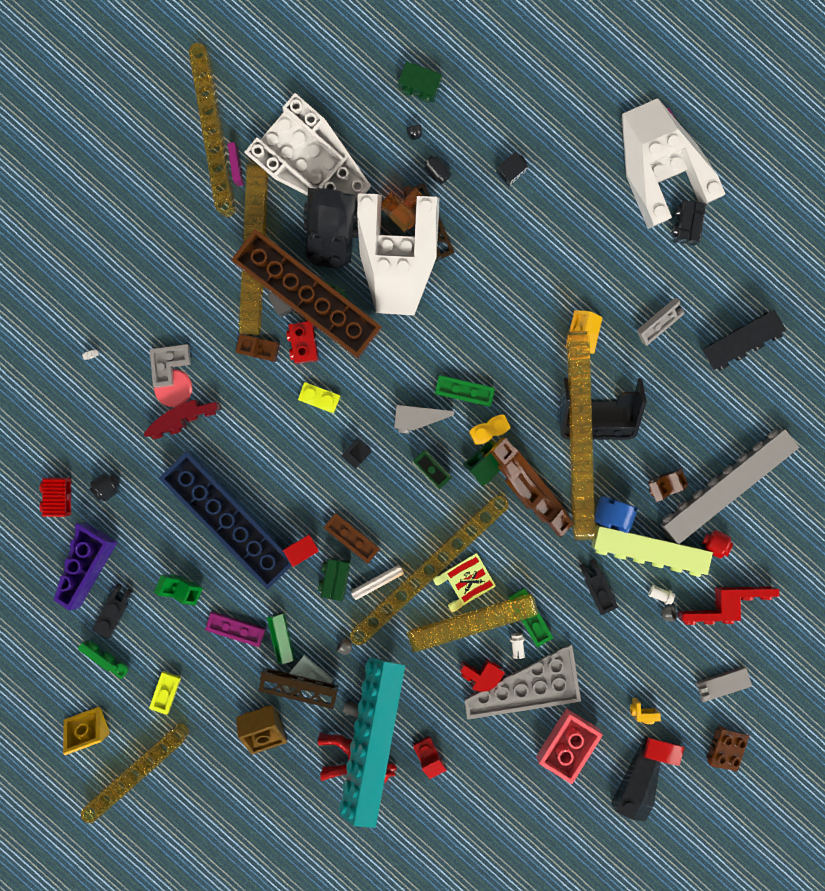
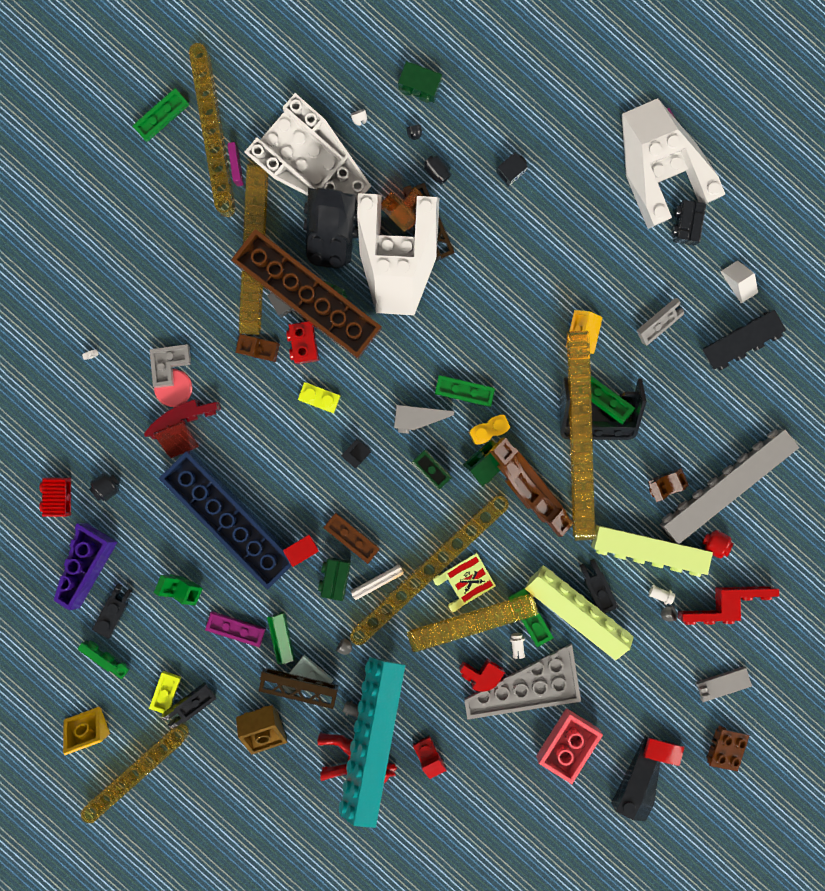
blue brick [593,496,638,534] -> none
yellow bracket [630,698,661,724] -> none
none -> green plate [132,88,189,142]
none -> clear red piece [154,421,199,458]
none -> black hinge [161,682,217,729]
none -> white hinge [351,109,367,126]
none -> yellowish green brick [525,565,634,661]
none -> green plate [576,374,635,424]
none -> white slope [720,261,758,303]

